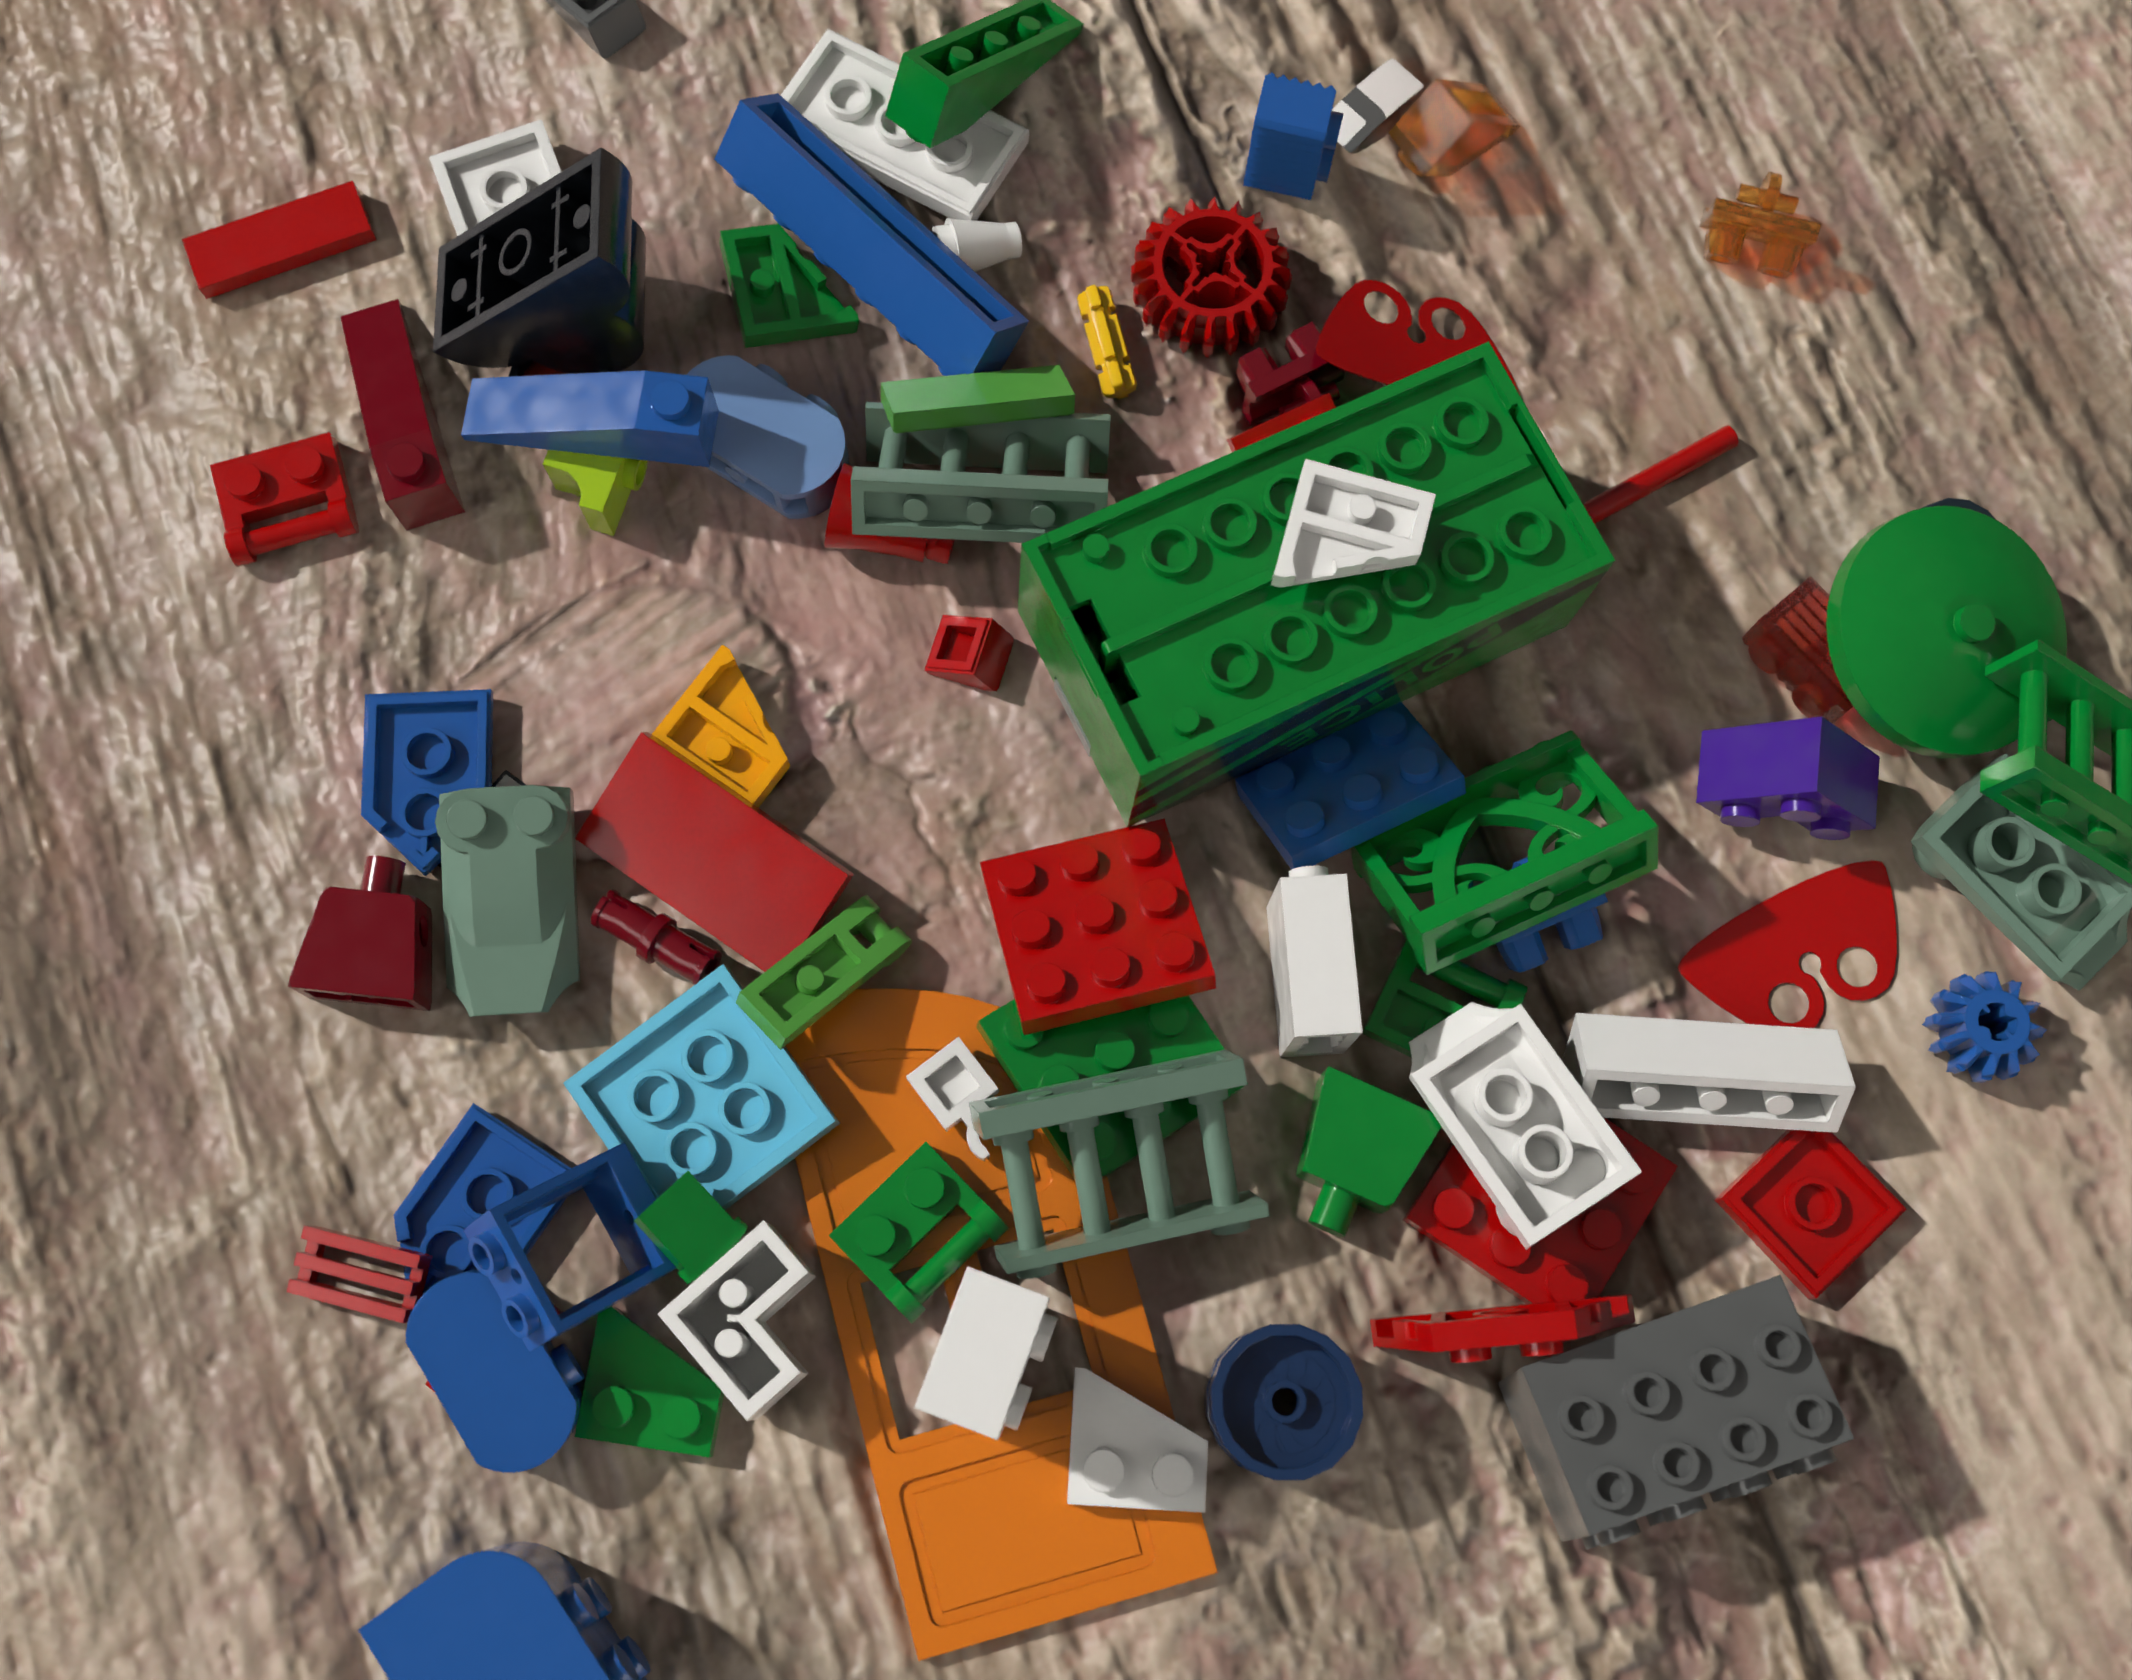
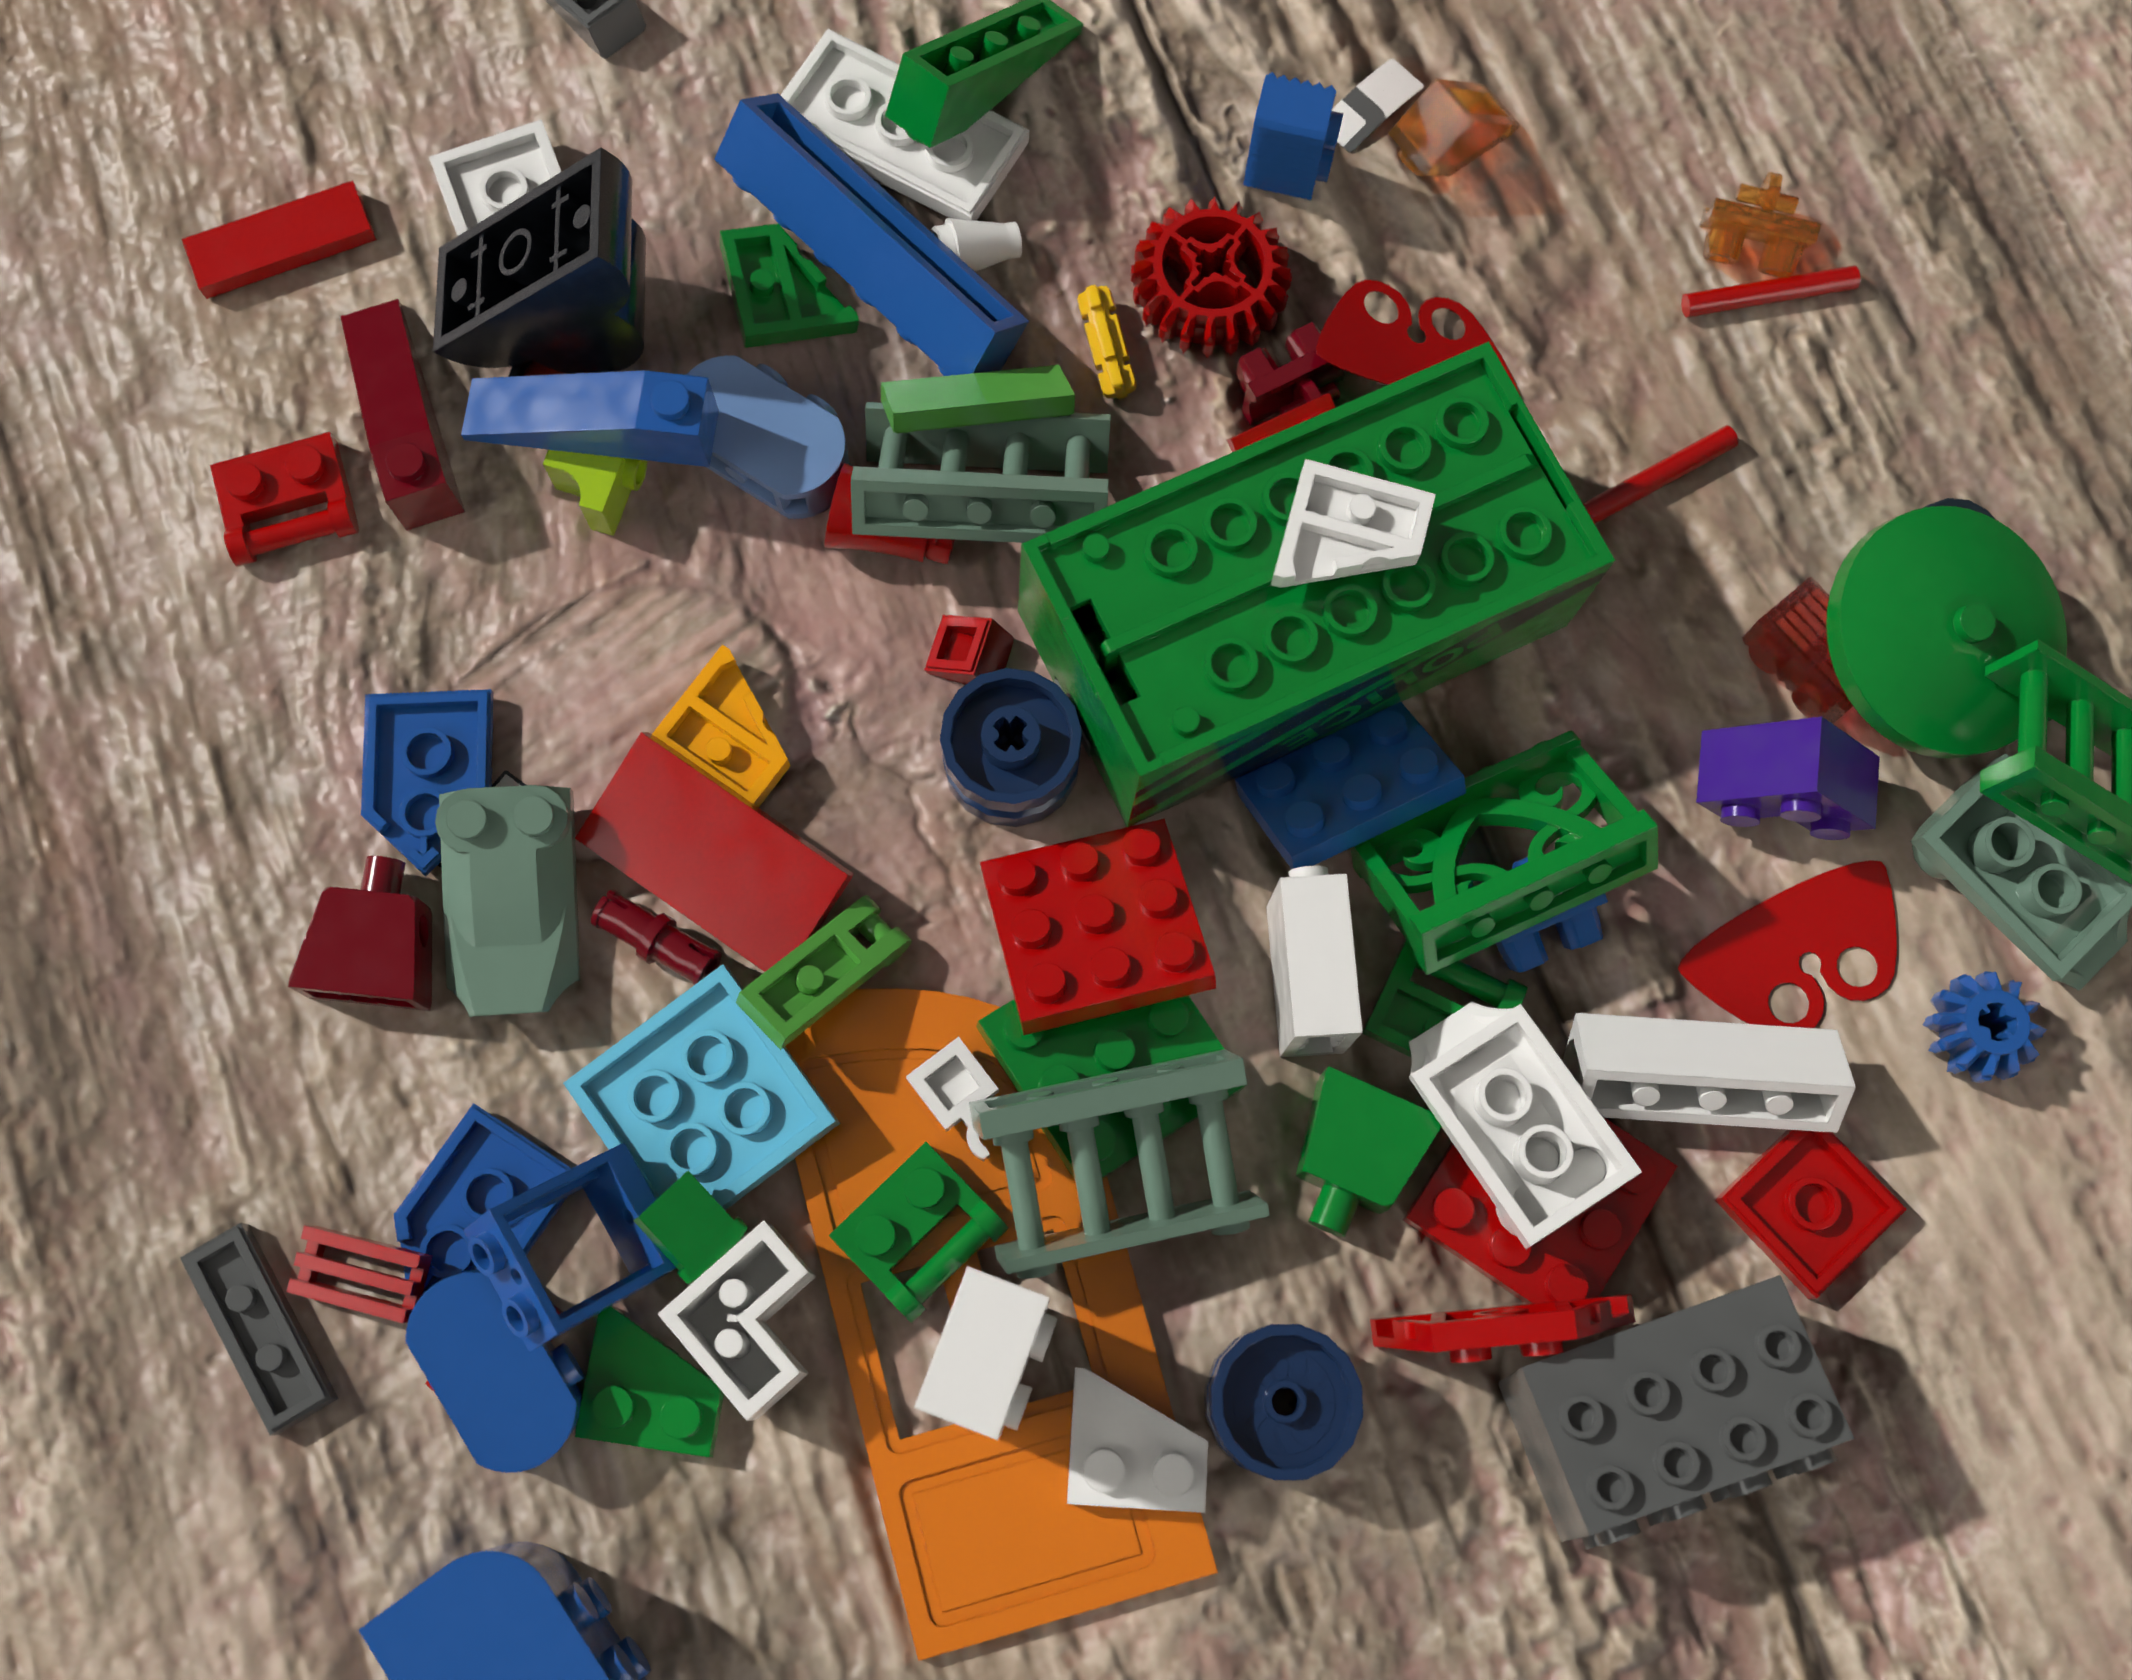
none -> dark grey tile [180,1223,339,1435]
none -> dark blue wheel [940,668,1082,827]
none -> red bar [1681,265,1861,318]

